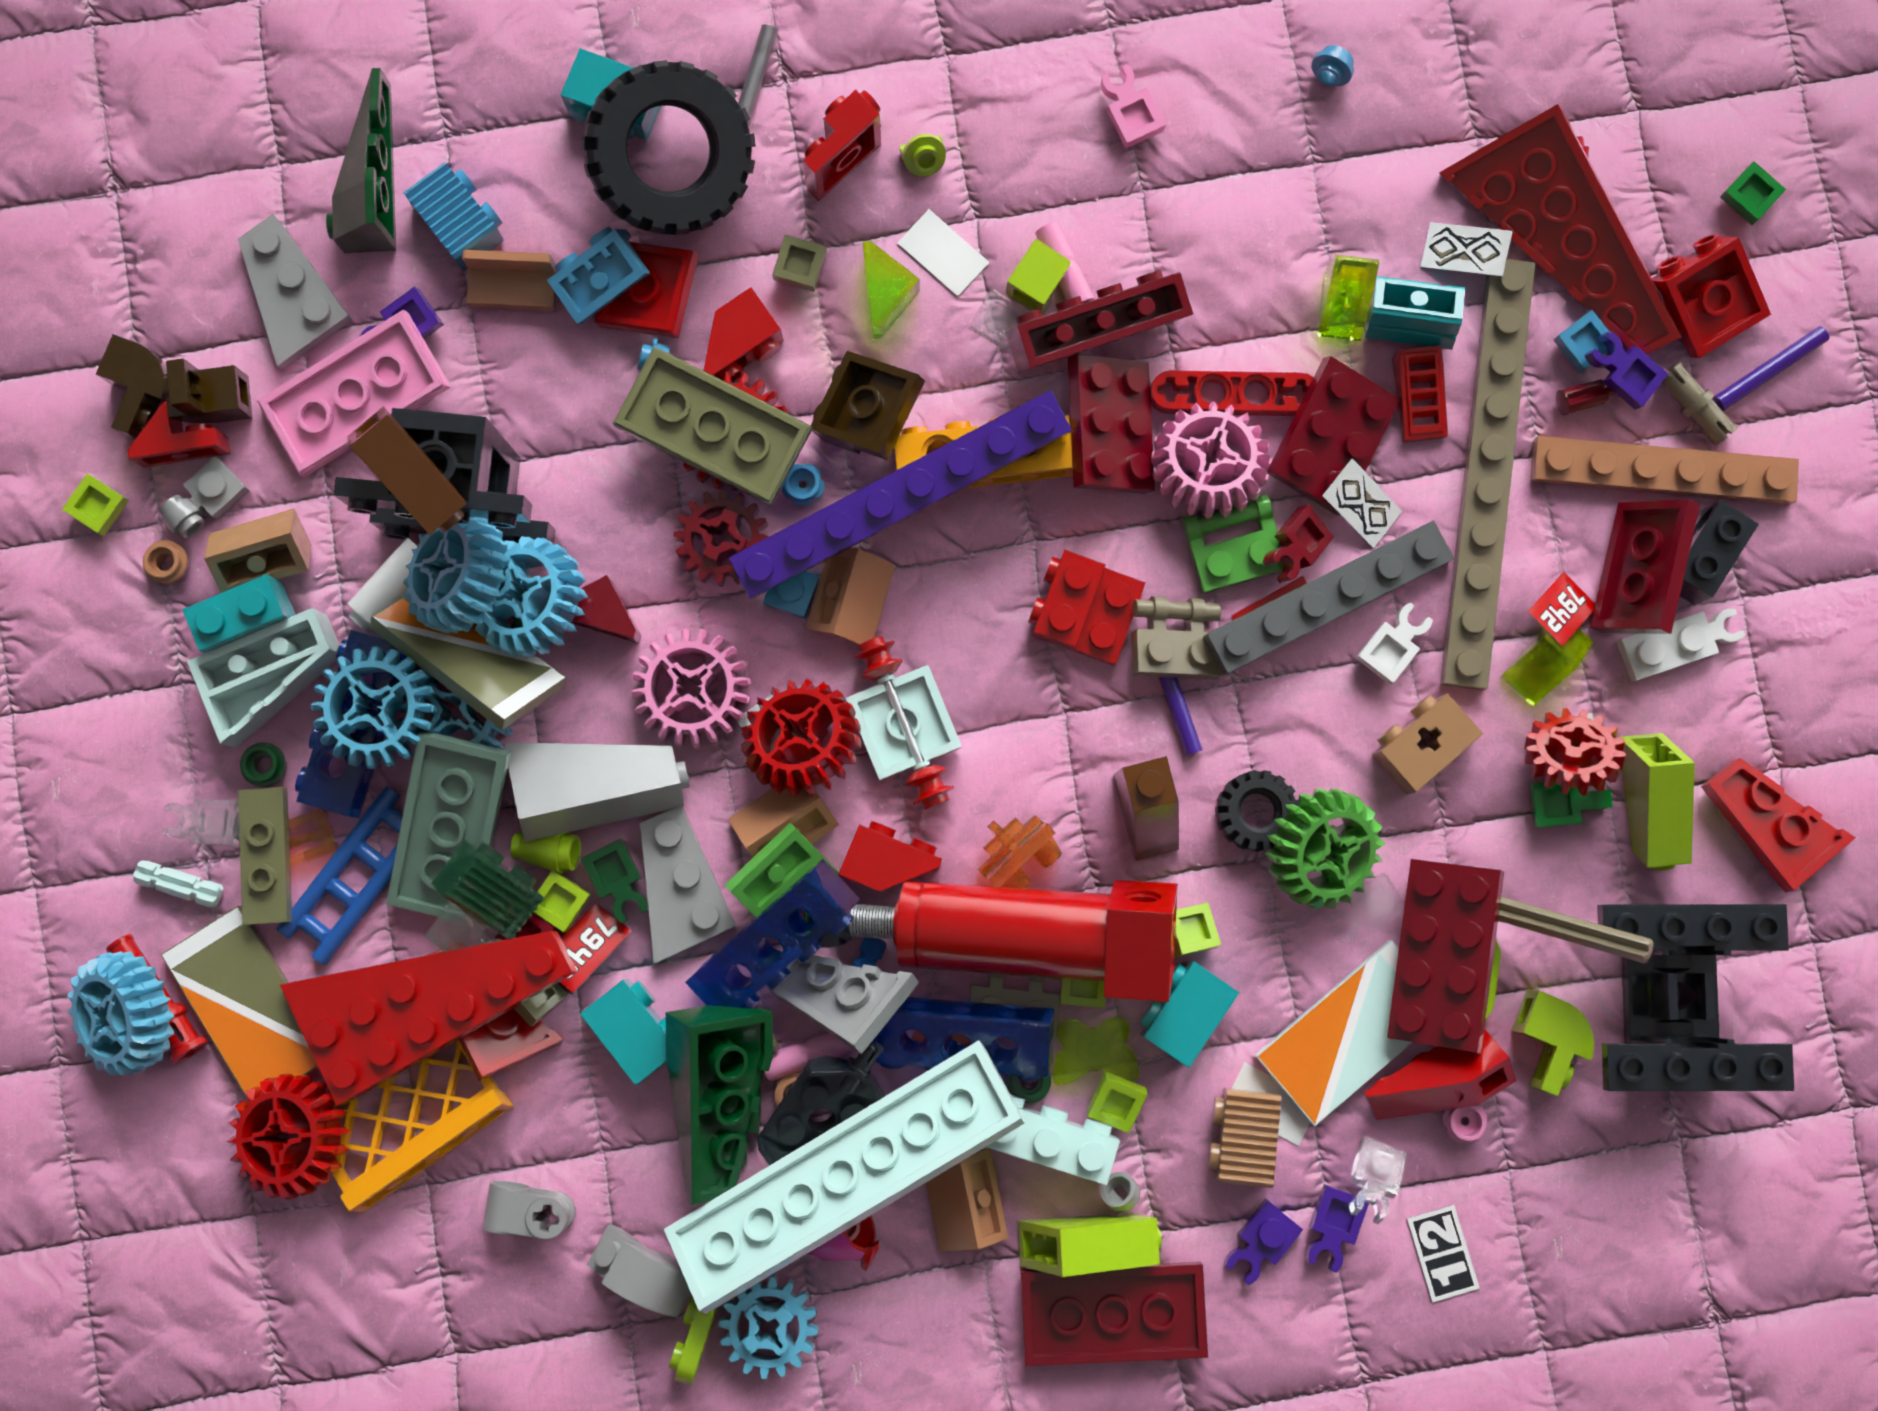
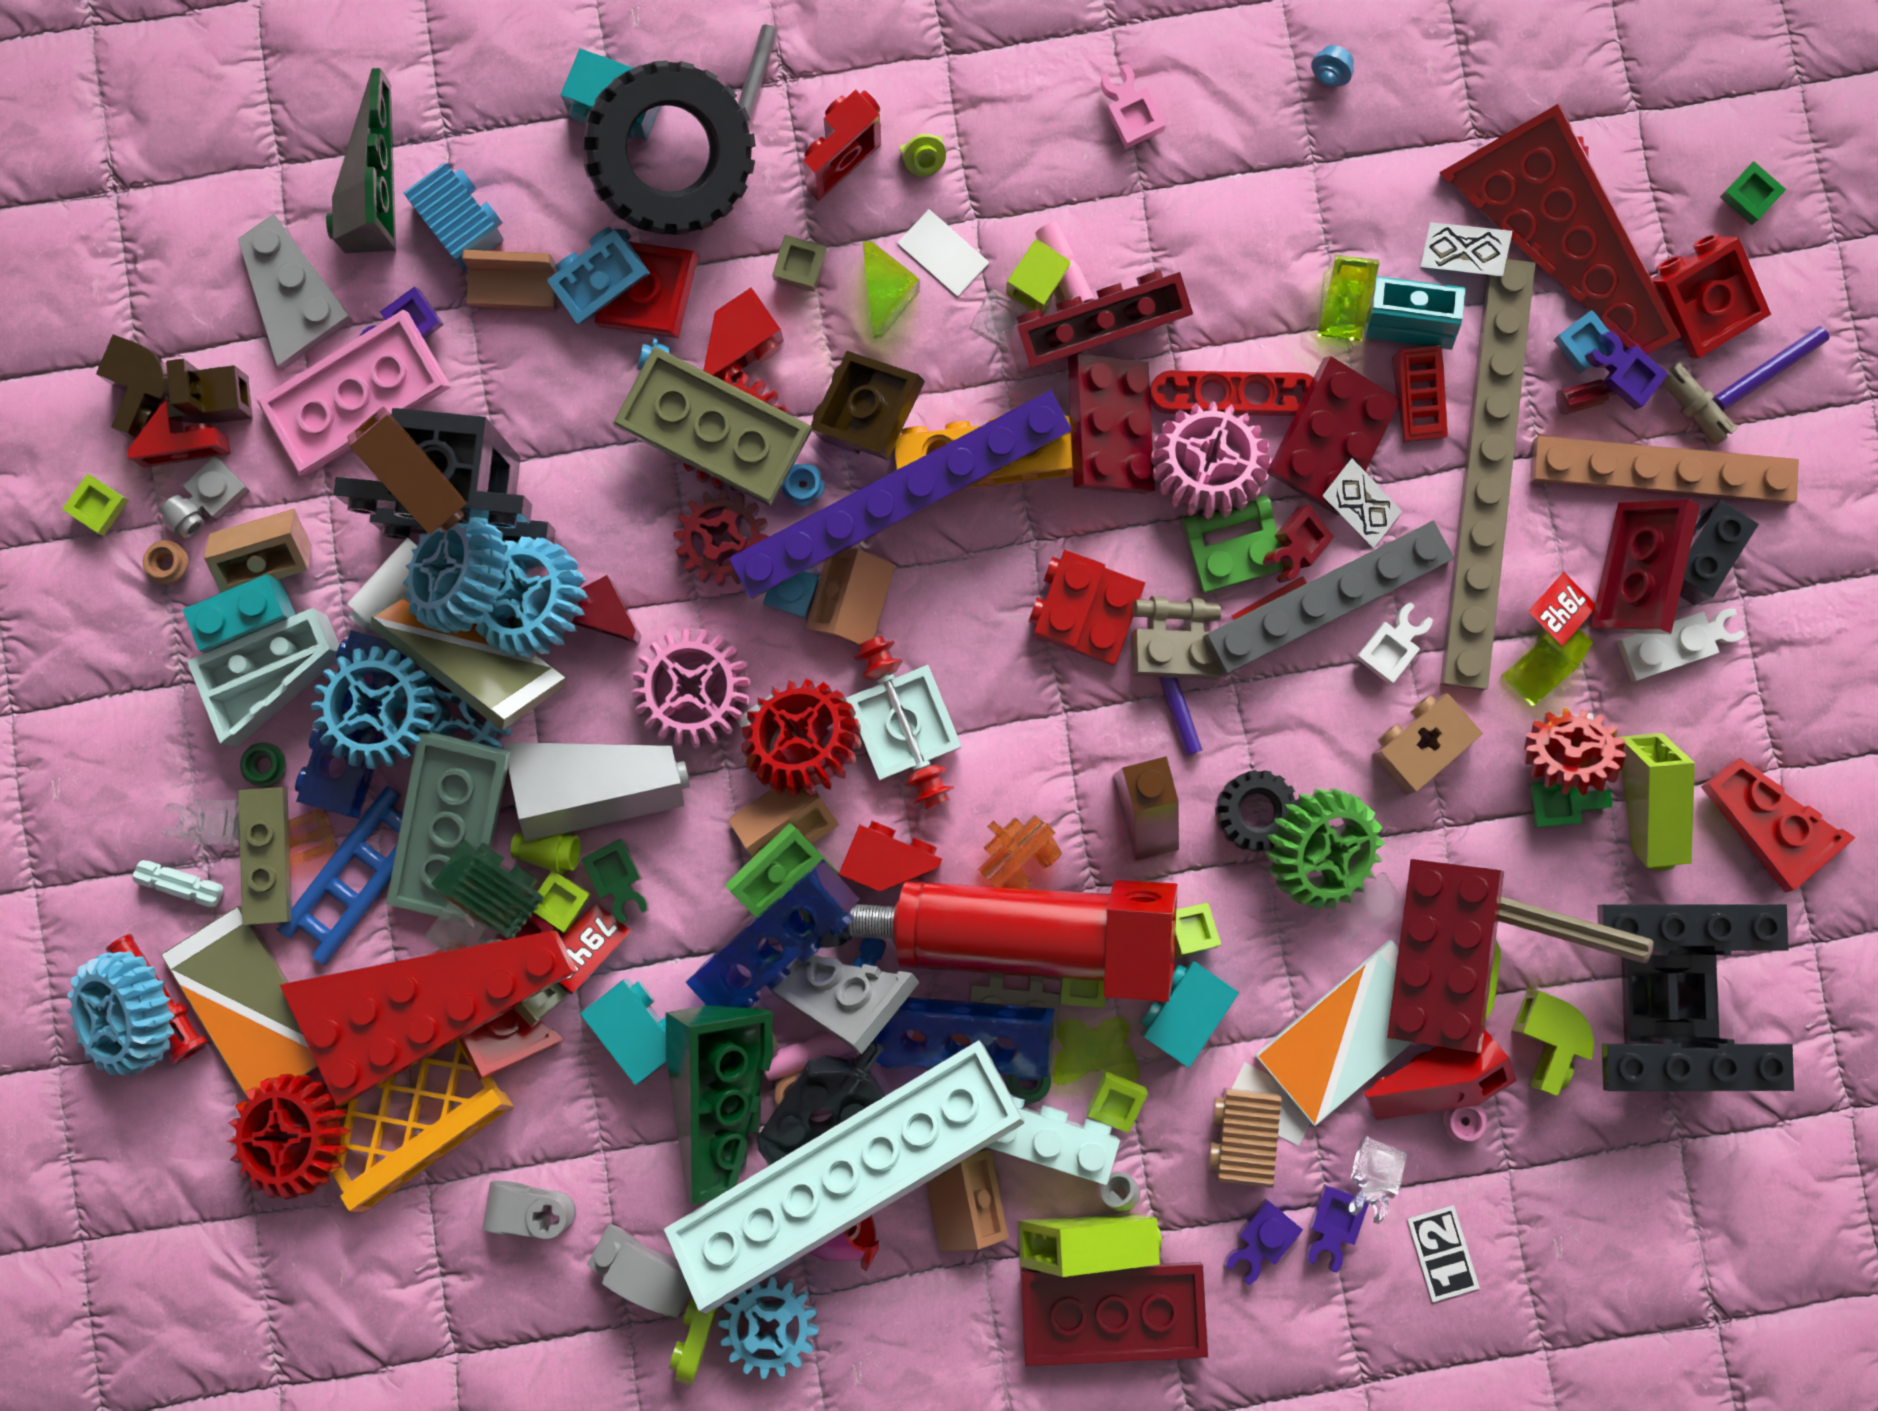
light grey wing [640,807,737,964] -> none

